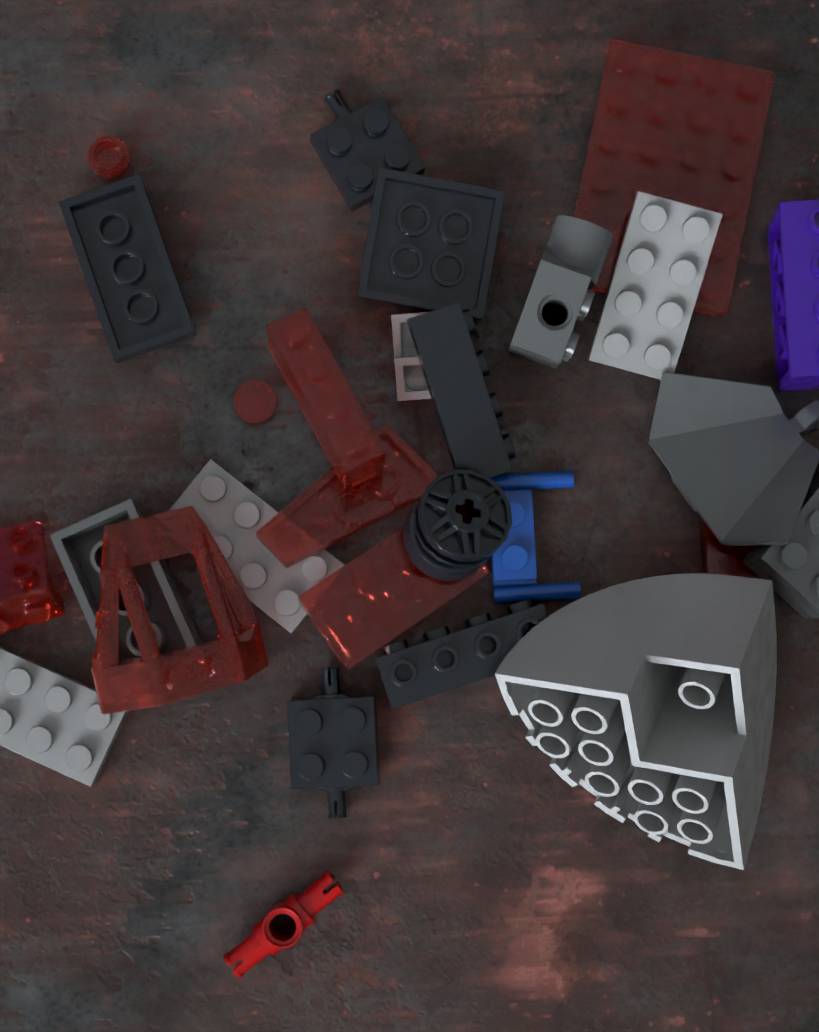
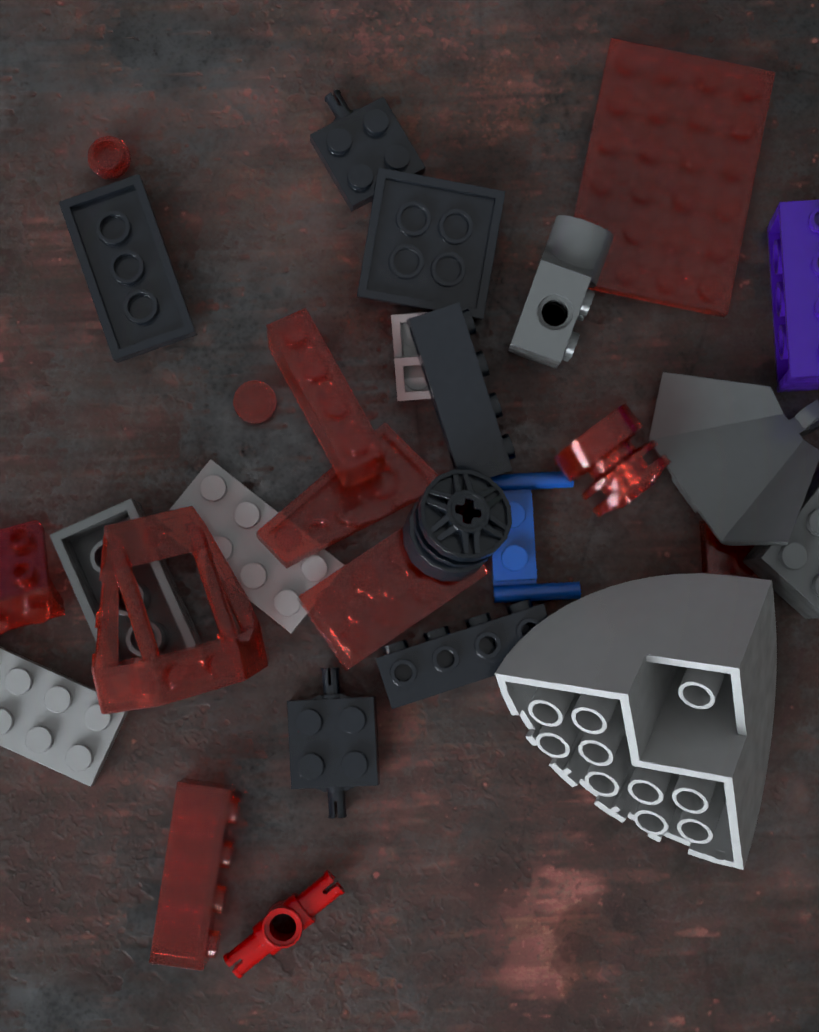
light grey plate [588,191,723,380] -> none
none -> clear red brick [149,778,241,971]
none -> clear red wheel [553,403,672,518]

